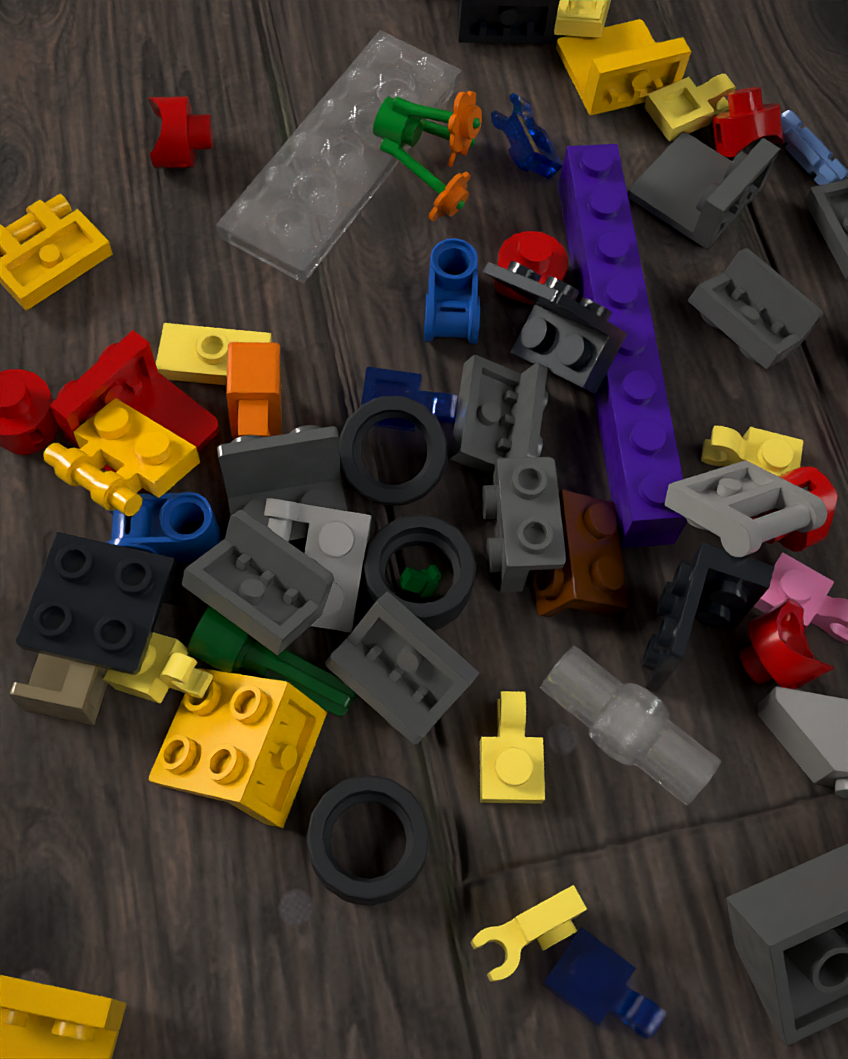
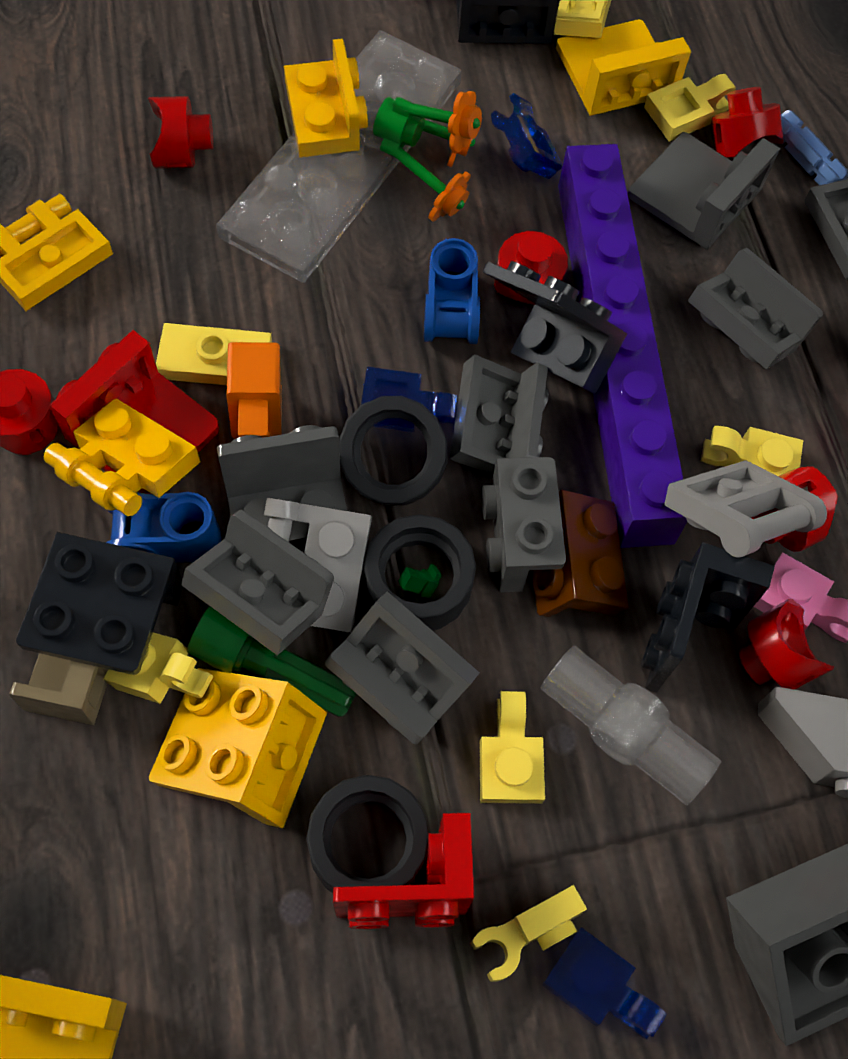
none -> yellow bracket [284,39,368,158]
none -> red bracket [333,813,474,929]

